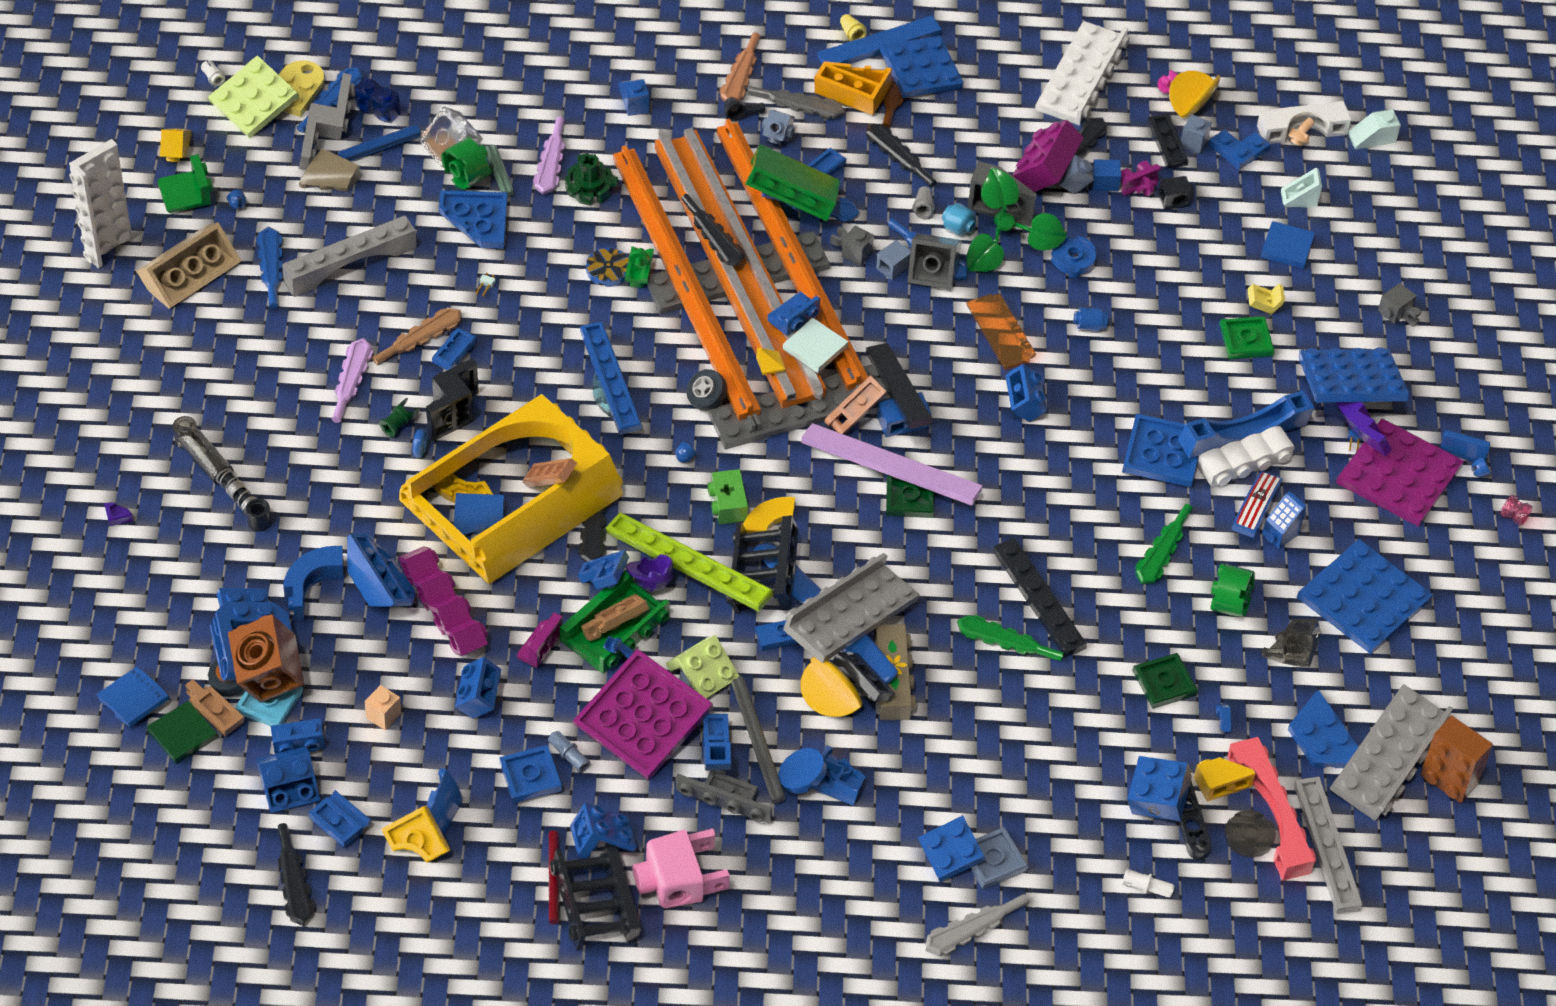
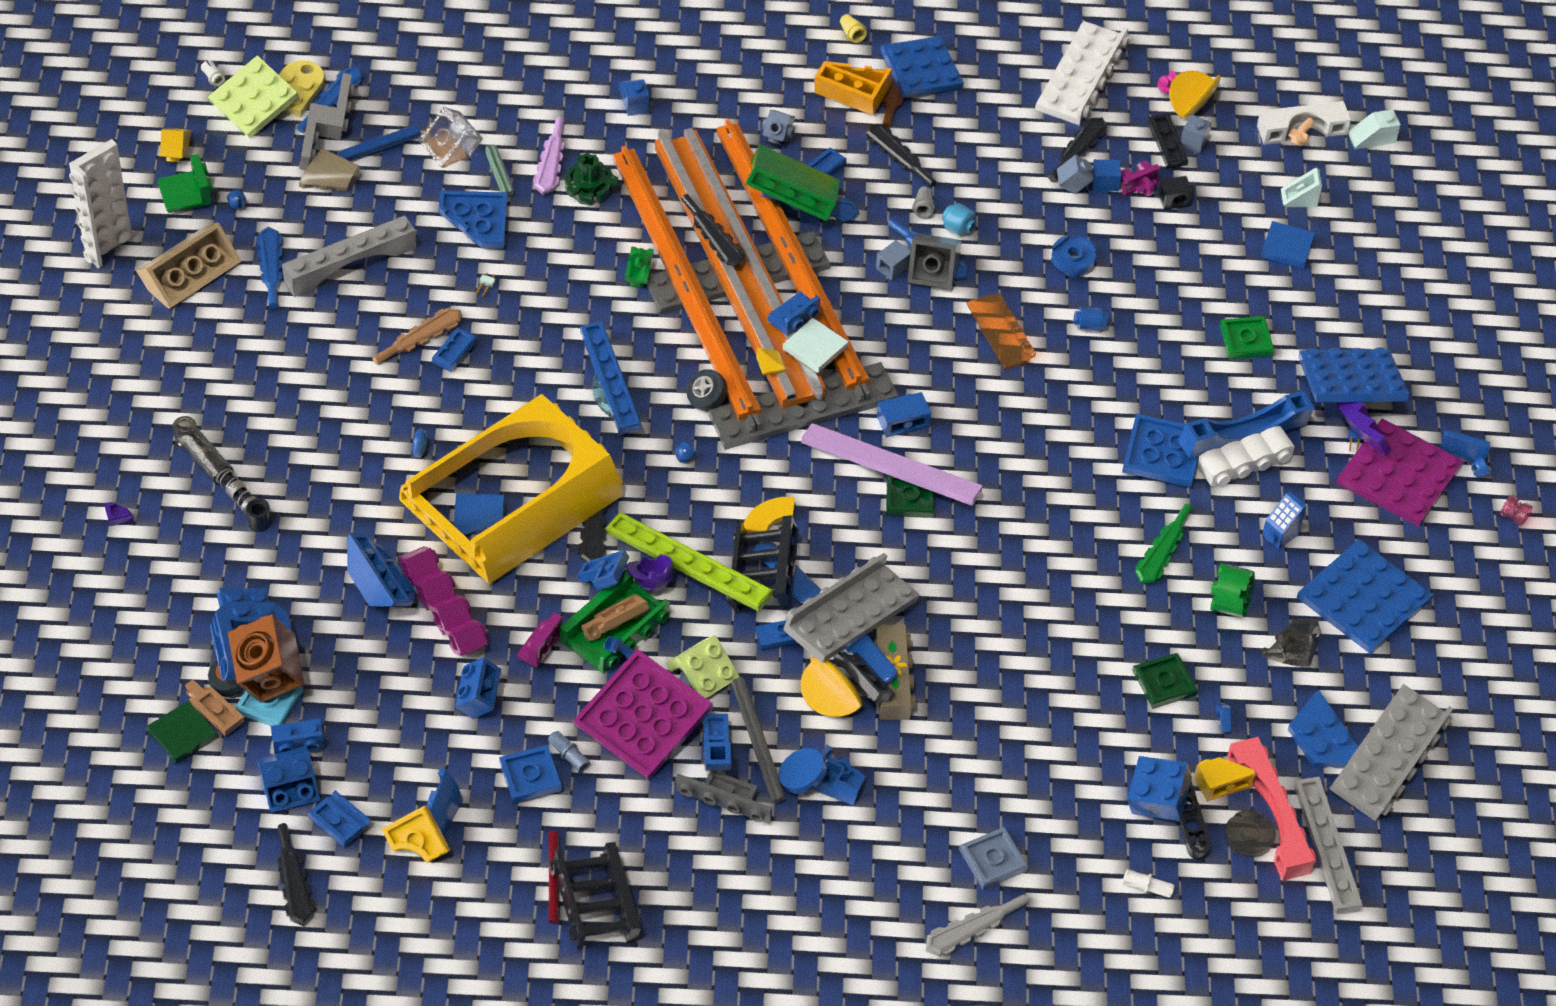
blue slope [96,667,169,727] -> none
blue arch [283,545,344,621] -> none
lavender sword [332,338,373,423] -> none
clear blue brick [354,78,400,123] -> none
light nougat brick [365,685,401,731] -> none
dark green piece [379,398,420,437] -> none
black bracket [426,358,479,441] -> none
yellow tile [432,473,493,503] -> none
green brick [441,137,492,190] -> none
nougat tile [522,458,577,487] -> none
blue bracket [570,803,637,858] -> none
tile [586,248,629,287] -> none
bright pink piece [632,829,730,908] -> none
bright green brick [707,469,748,524] -> none
nougat sword [720,32,760,102] -> none
black bar [724,97,765,121] -> none
dark grey sword [747,86,845,119] -> none
blue tile [817,16,942,64] -> none
nougat plate [824,375,888,435] -> none
dark grey brick [830,225,874,266] -> none
black tile [866,343,932,429] -> none
blue plate [918,815,986,883] -> none
green sword [957,615,1064,662] -> none
green plant [966,168,1067,272] -> none
dark grey slope [968,161,1036,227] -> none
black plate [993,538,1087,658] -> none
blue brick [1005,364,1047,422] -> none
magenta brick [1012,120,1083,192] -> none
blue plate [1208,129,1271,170] -> none
slope [1232,471,1283,538] -> none
light yellow bracket [1248,284,1285,314] -> none
dark grey brick [1378,283,1422,327] -> none
dark orange brick [1420,715,1493,803] -> none

